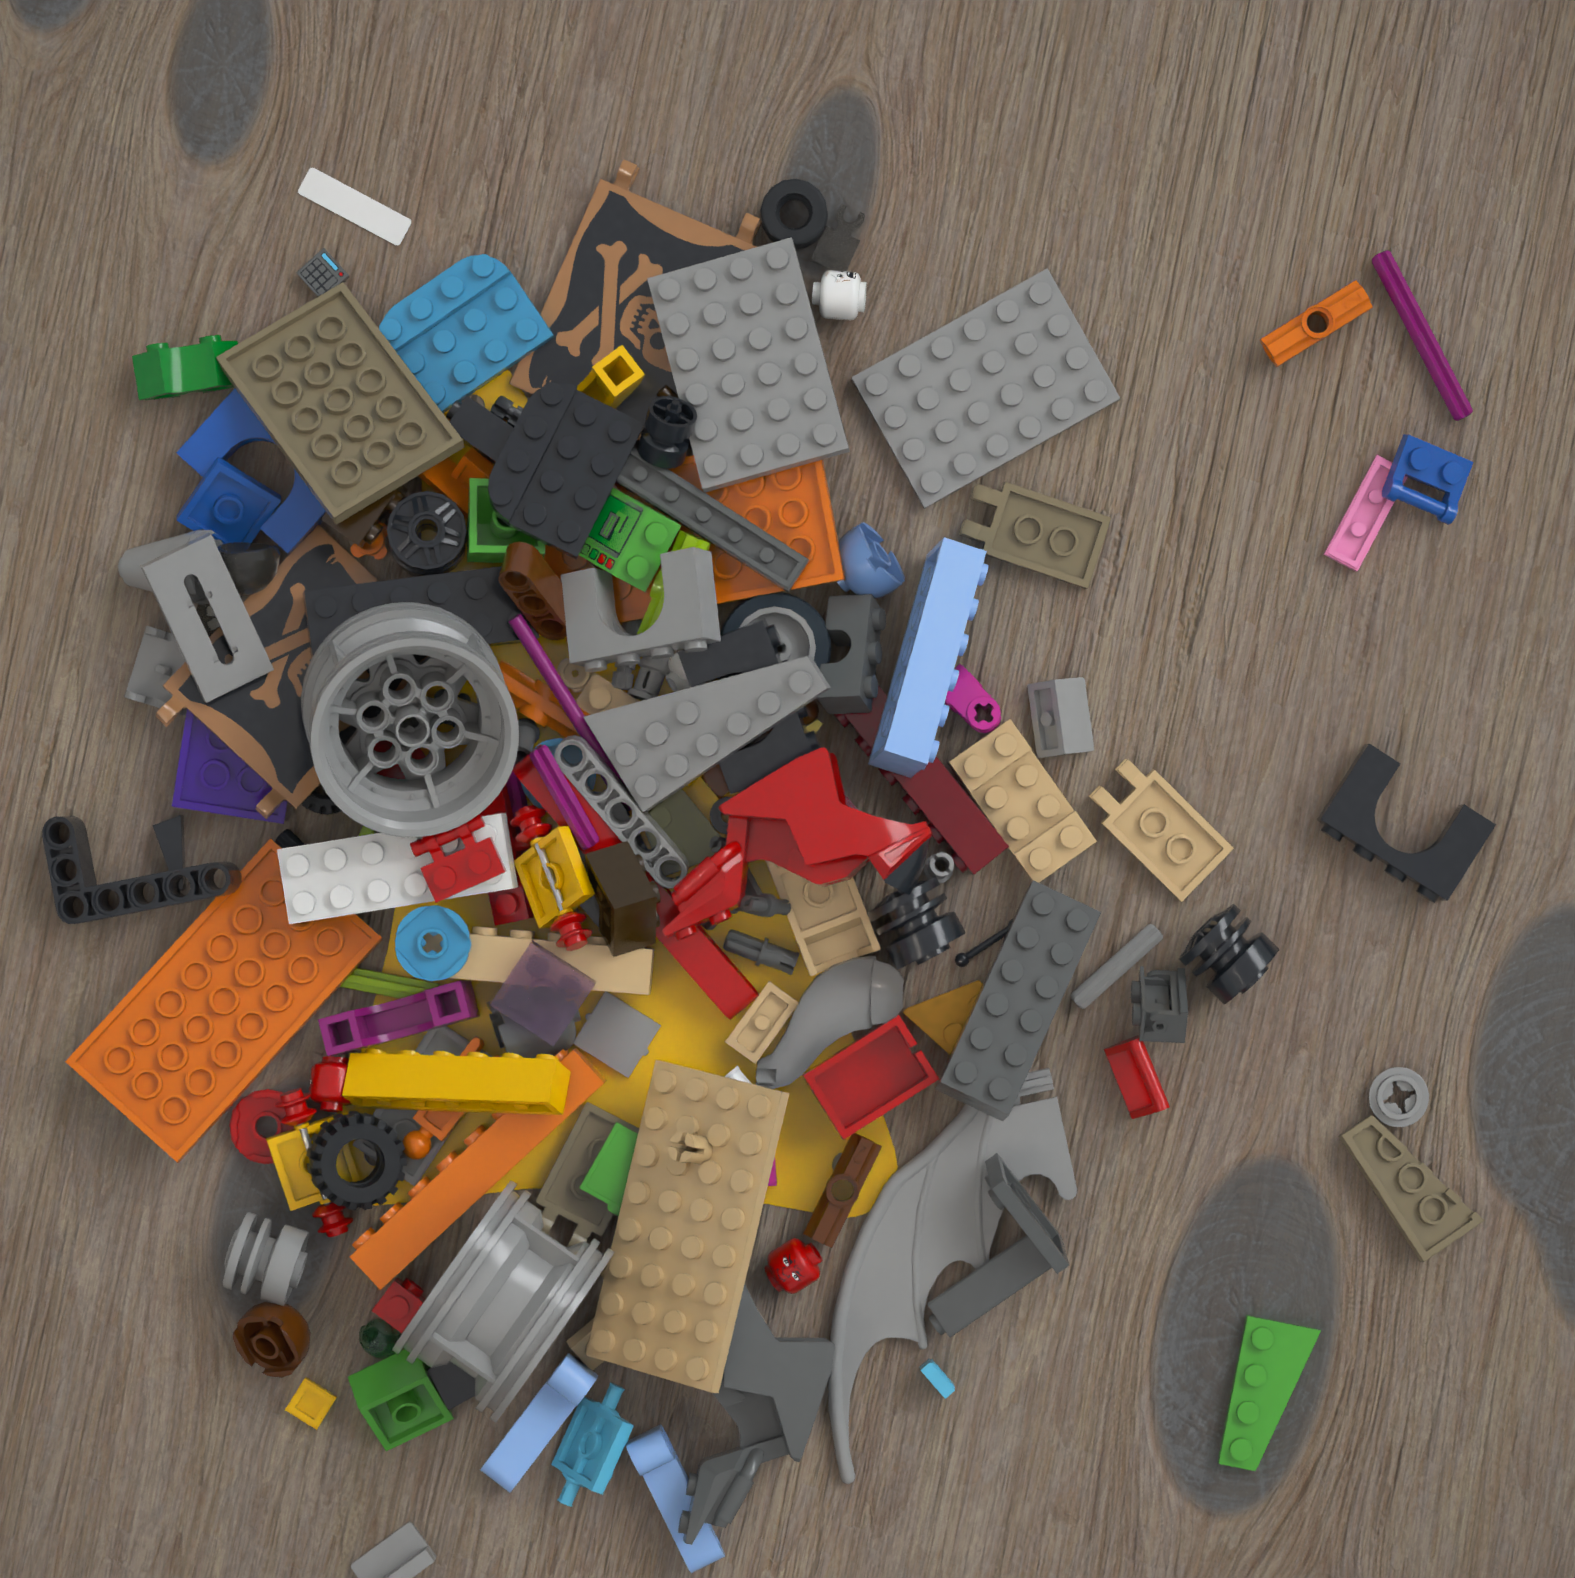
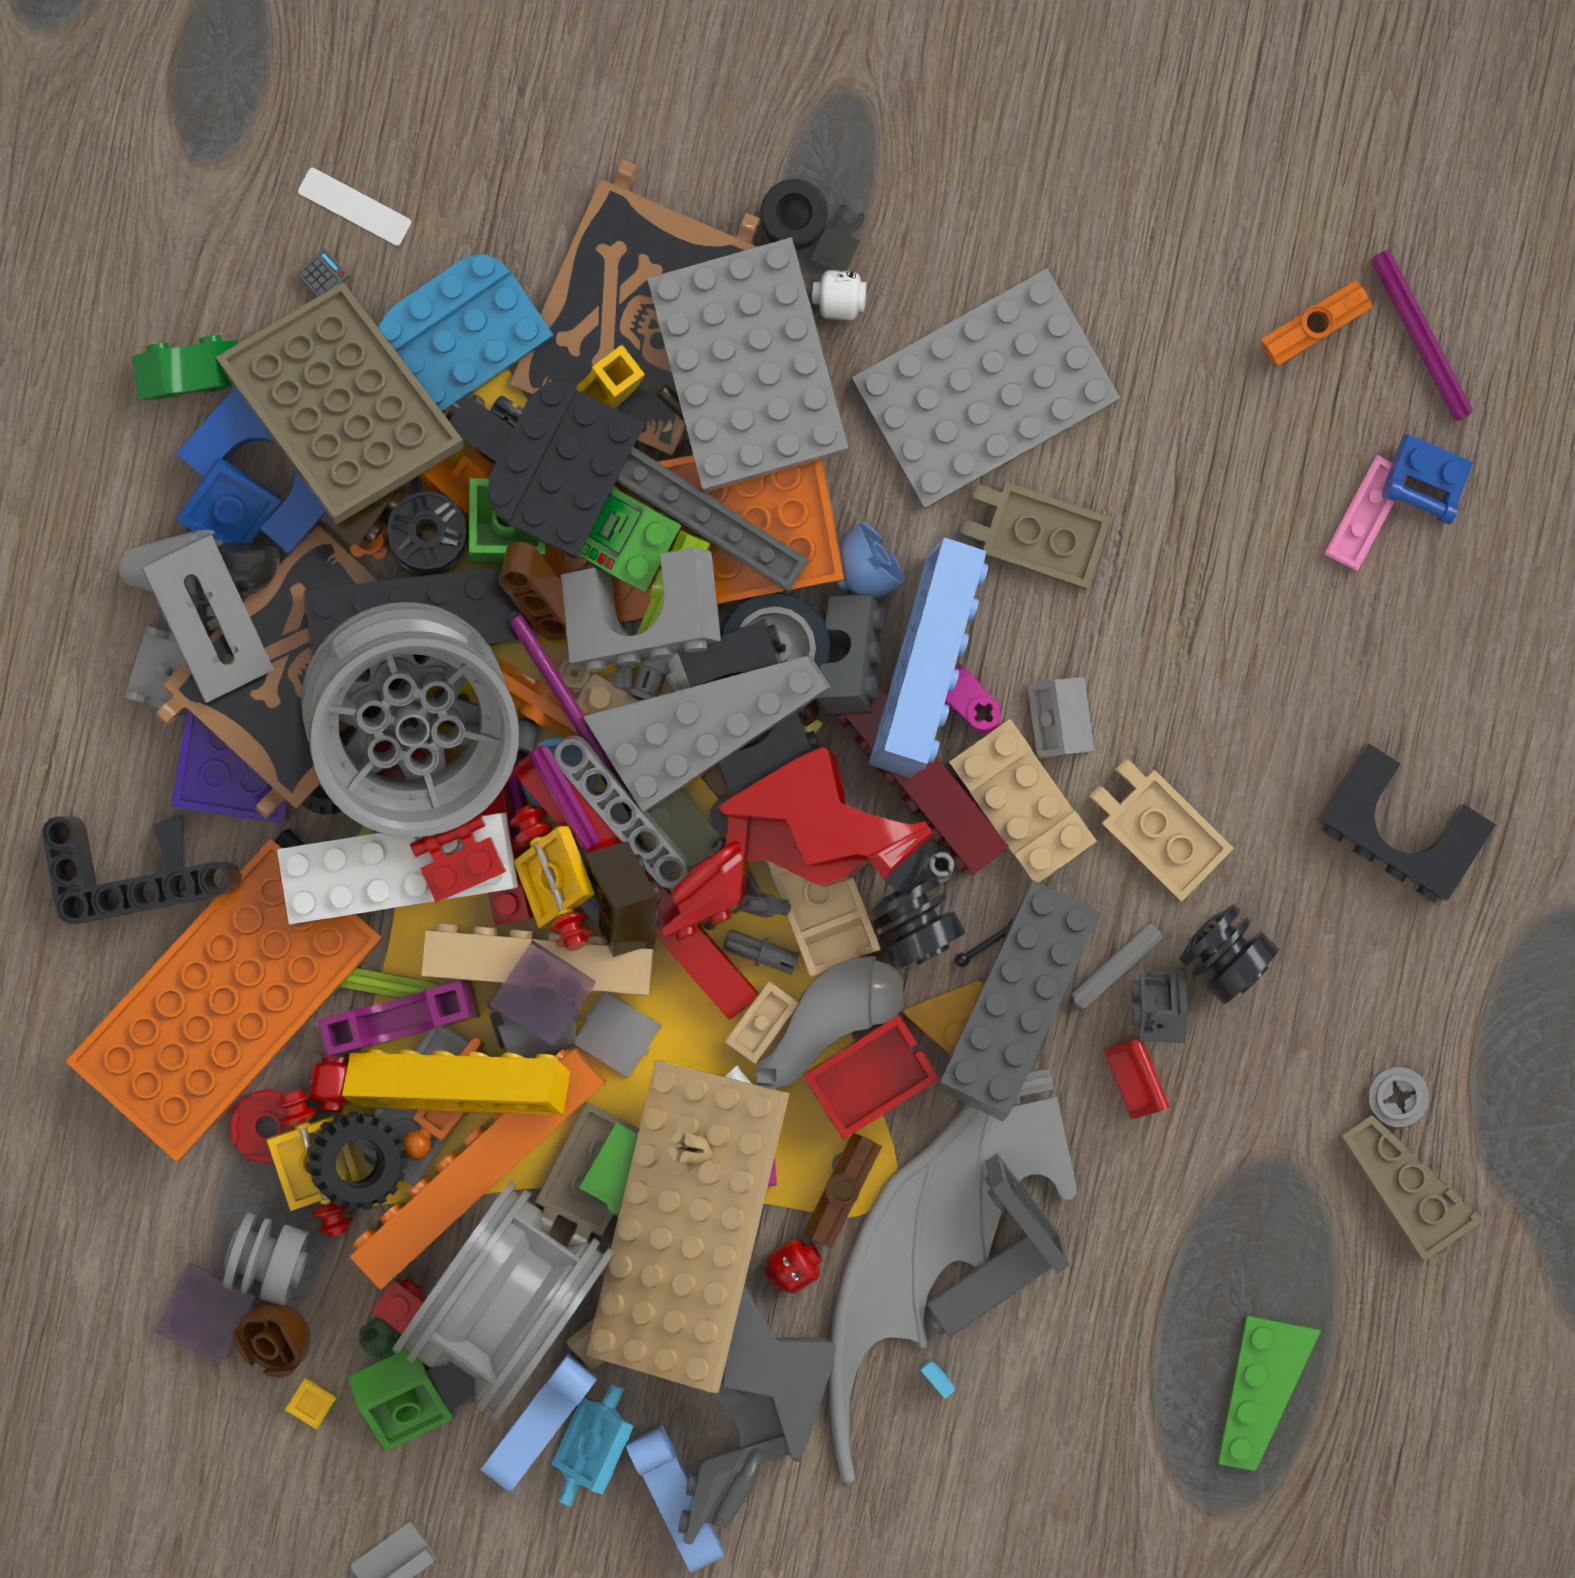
dark azure plate [395,905,472,981] -> none
black wheel [637,396,697,468] -> none
none -> clear purple plate [155,1263,257,1365]

